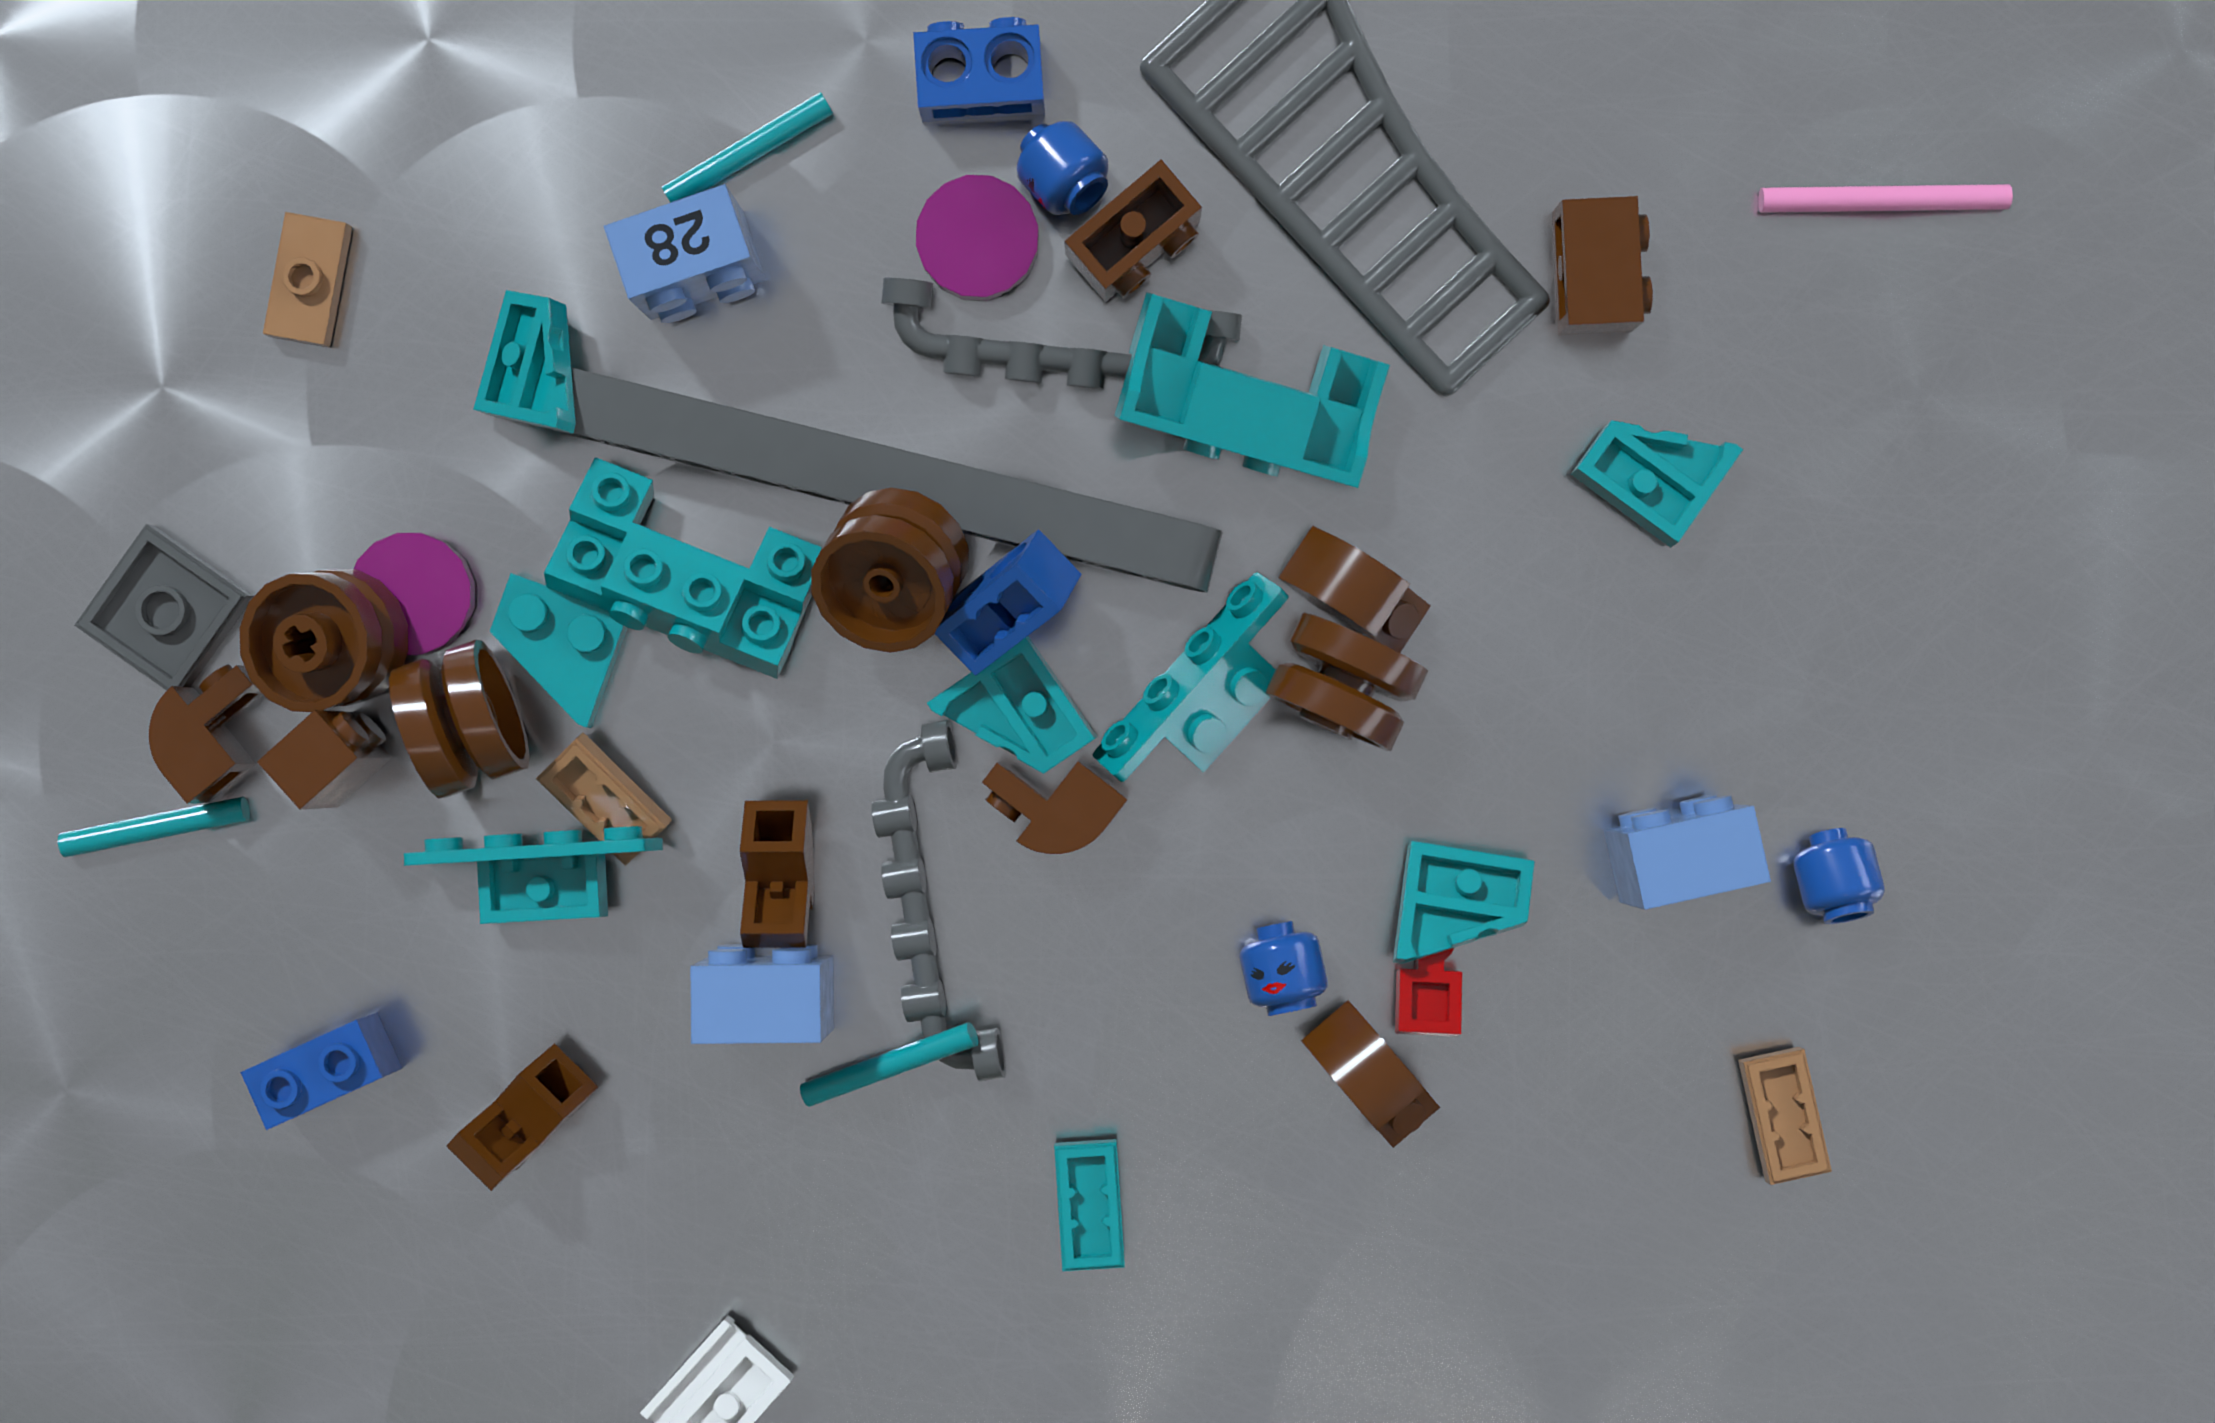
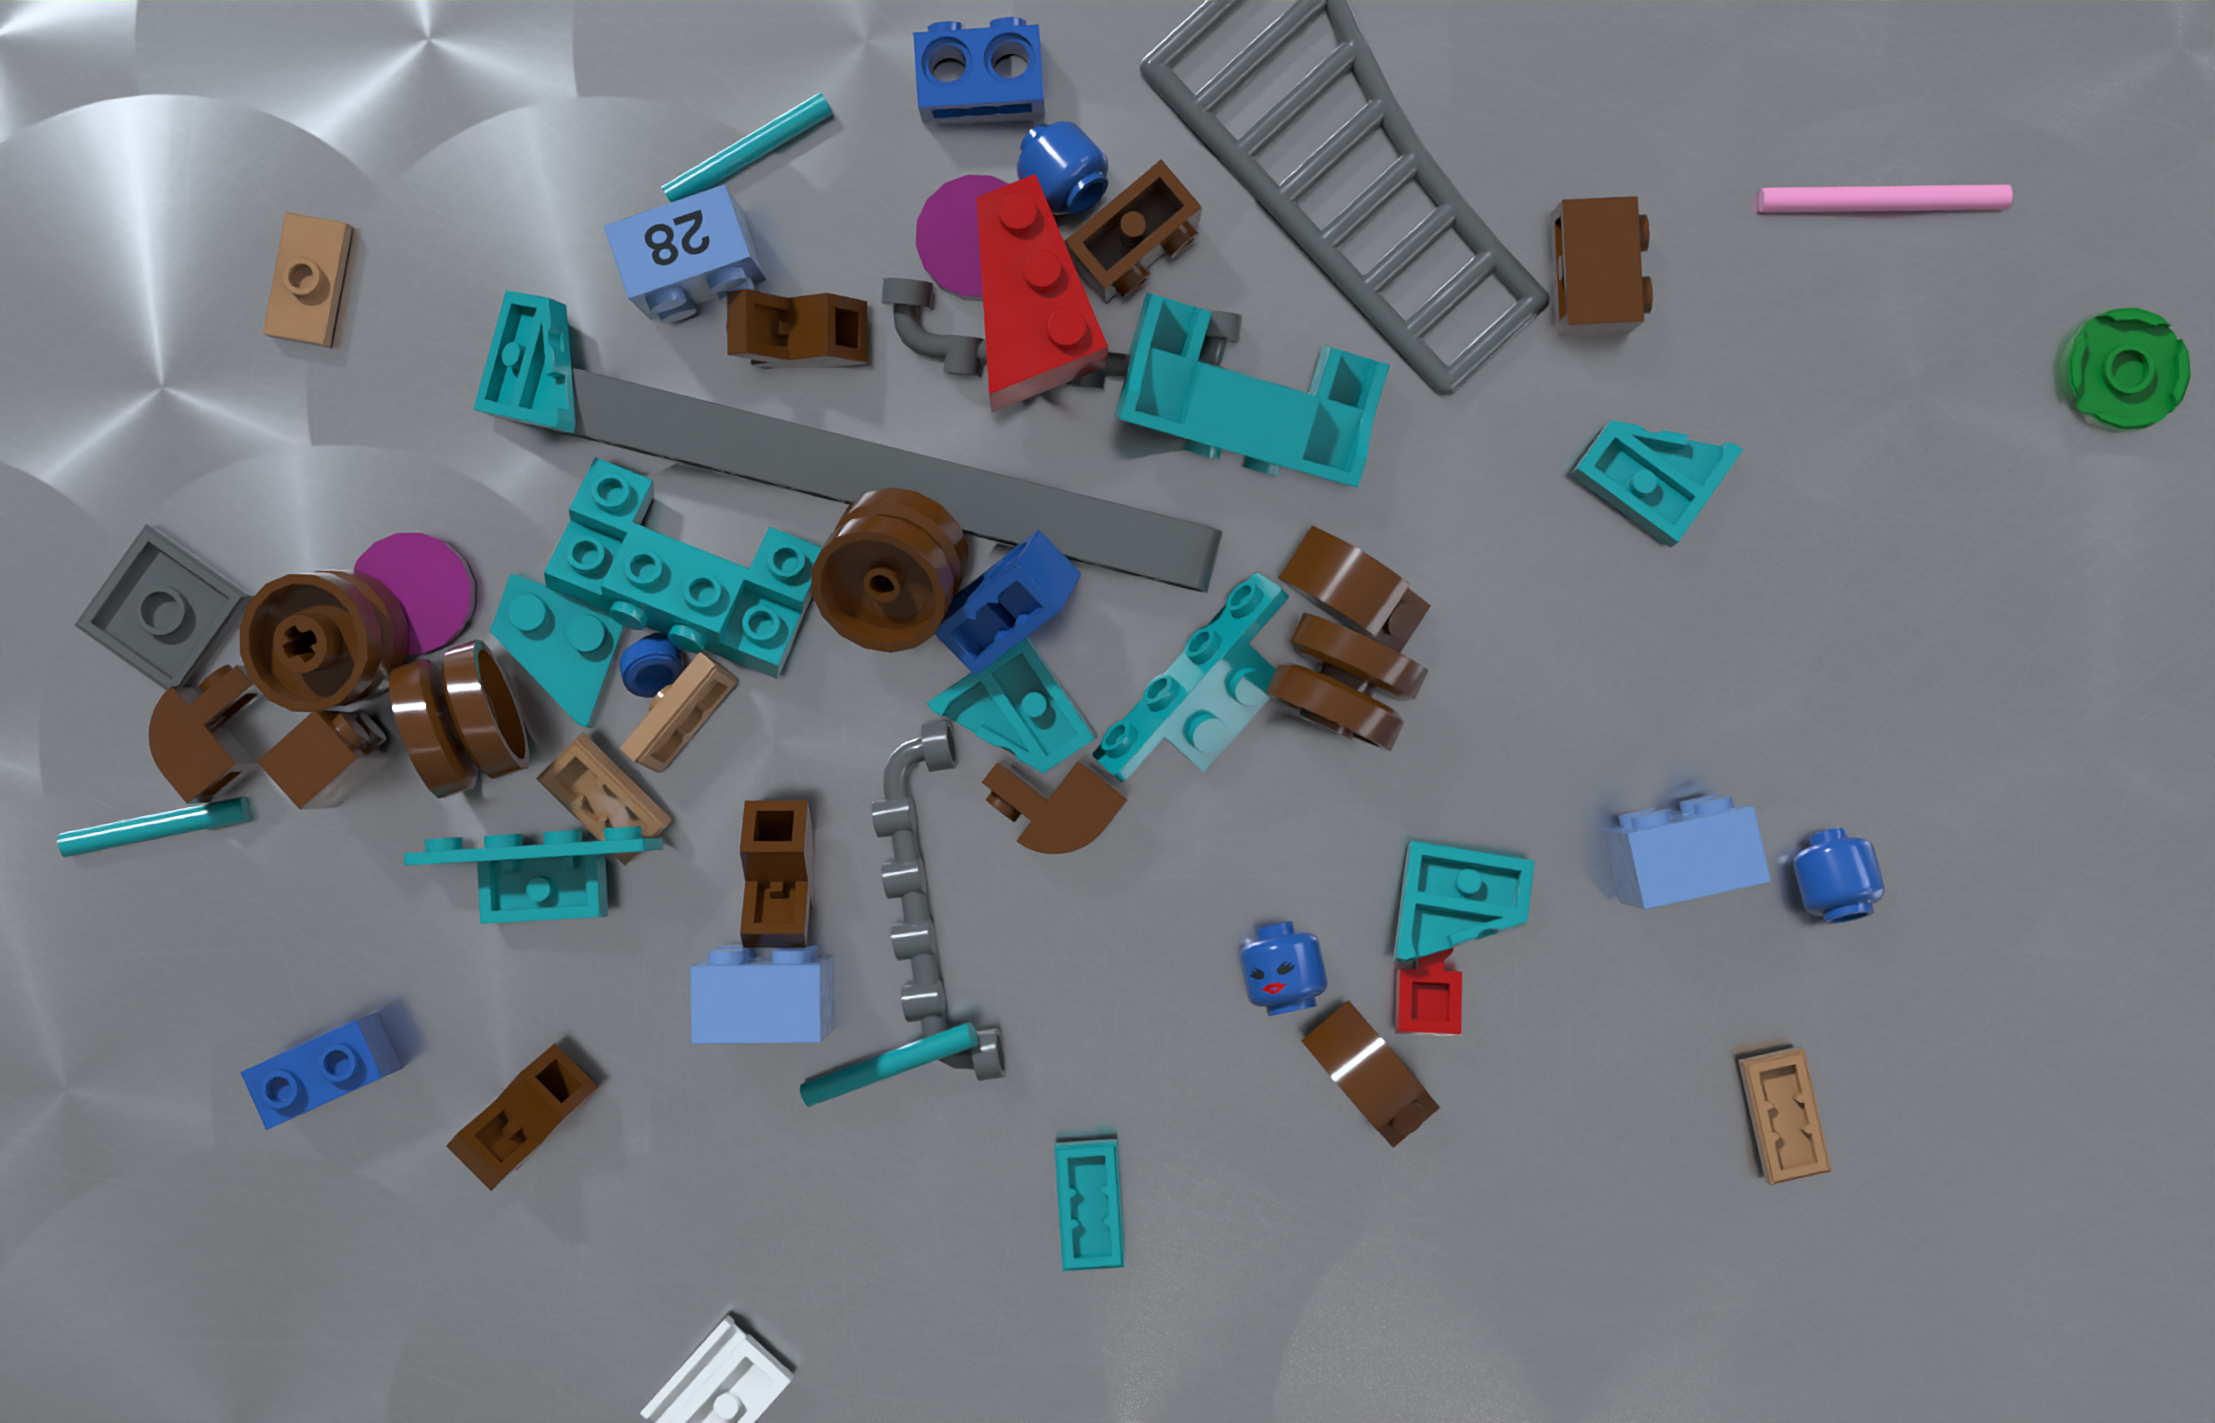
none -> medium nougat plate [619,652,738,773]
none -> blue tile [620,632,685,698]
none -> reddish brown brick [726,289,868,368]
none -> red wedge [976,174,1108,412]
none -> green tile [2060,307,2191,433]

